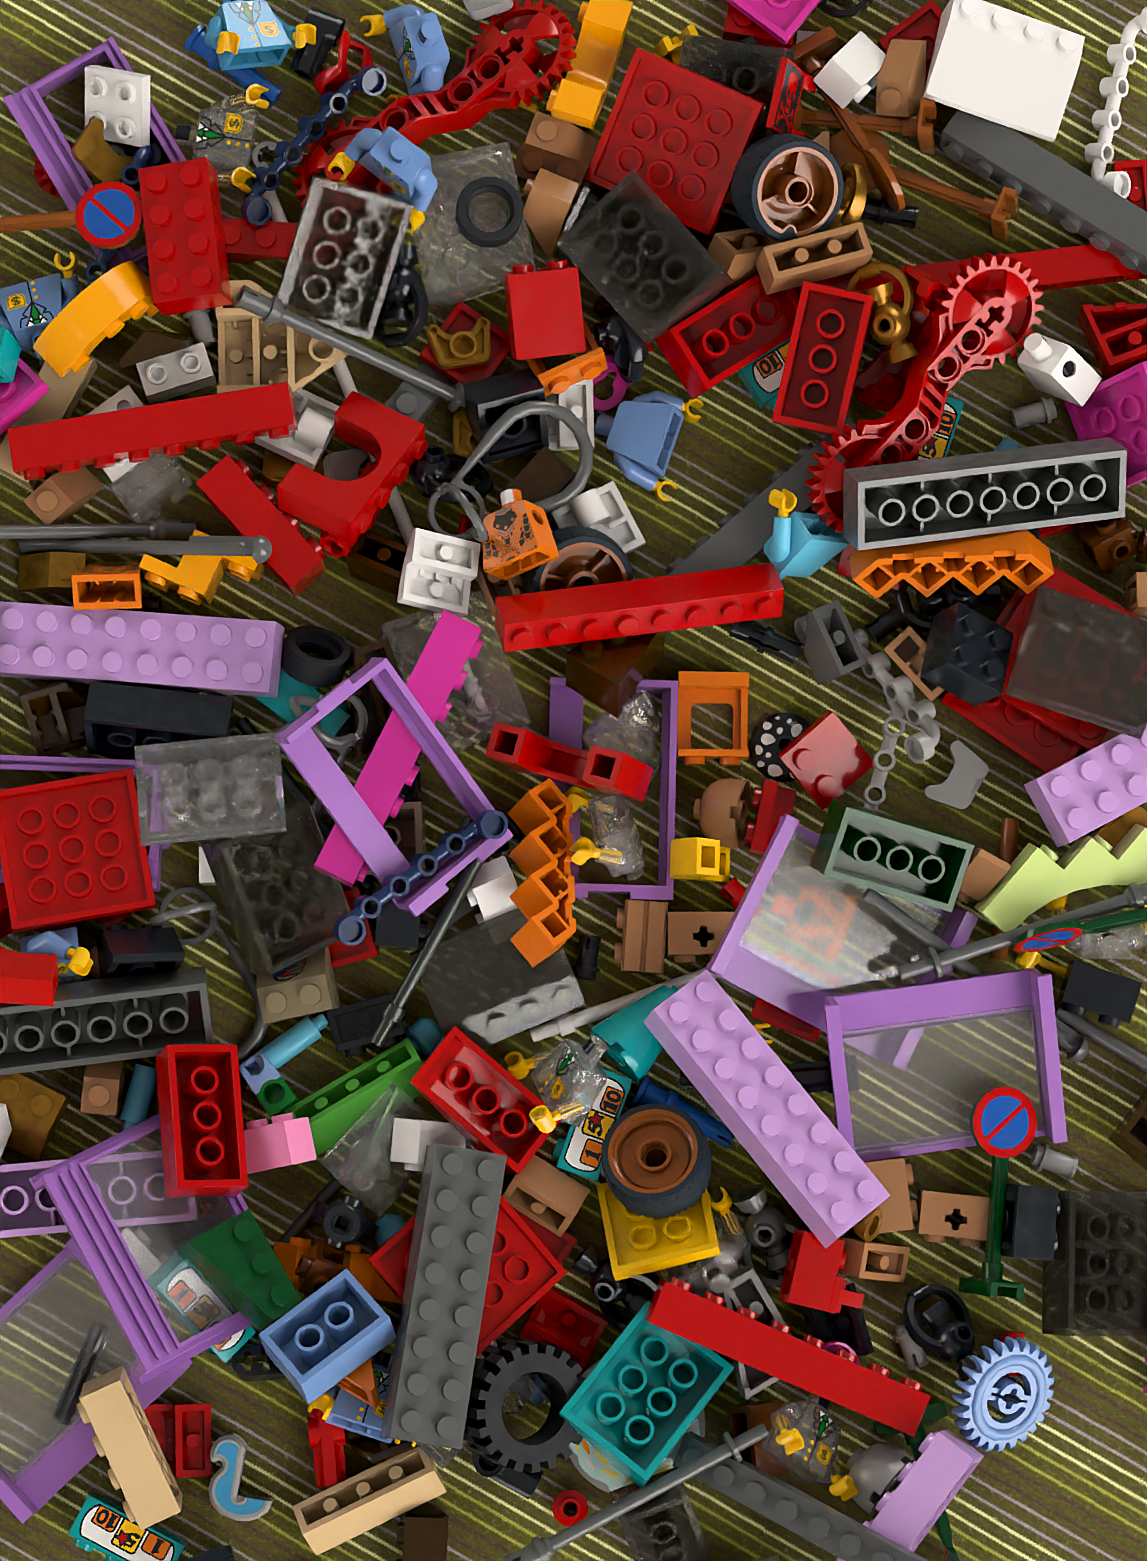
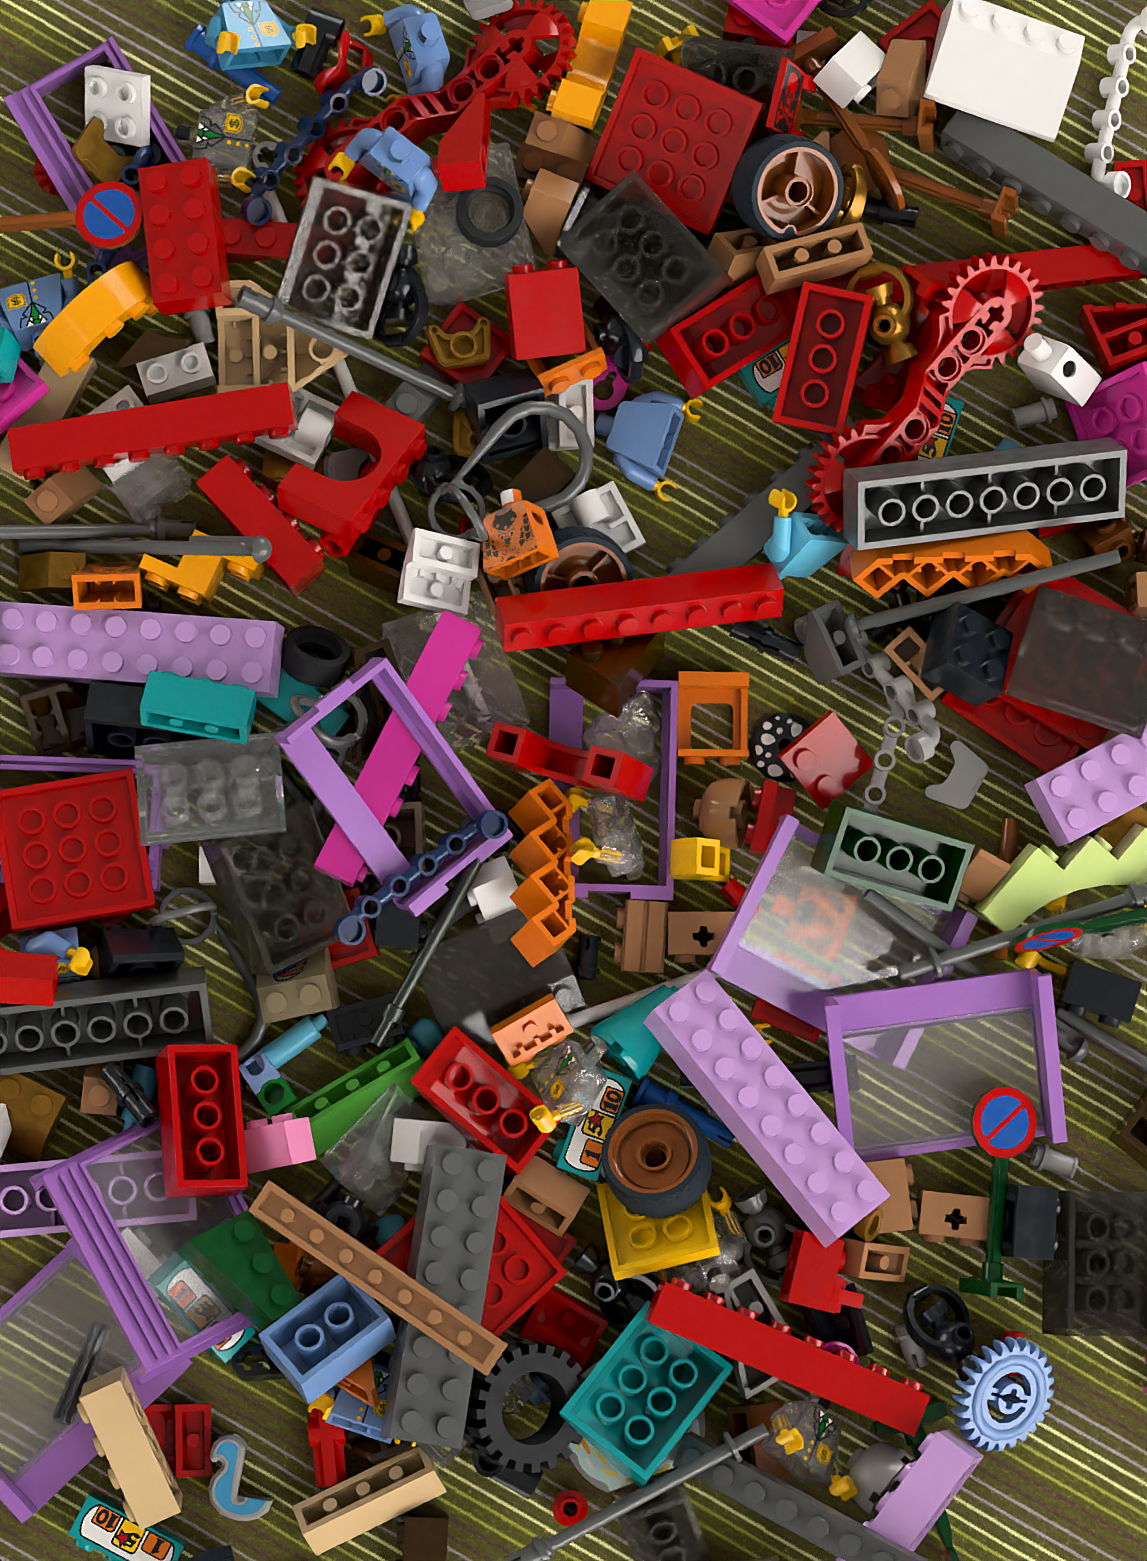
none -> black pin [100,1061,160,1128]
none -> teal brick [140,670,256,745]
none -> medium nougat plate [248,1180,508,1376]
none -> red slope [432,92,491,192]
none -> orange bracket [489,993,574,1067]
none -> dark grey bar [844,549,1122,639]

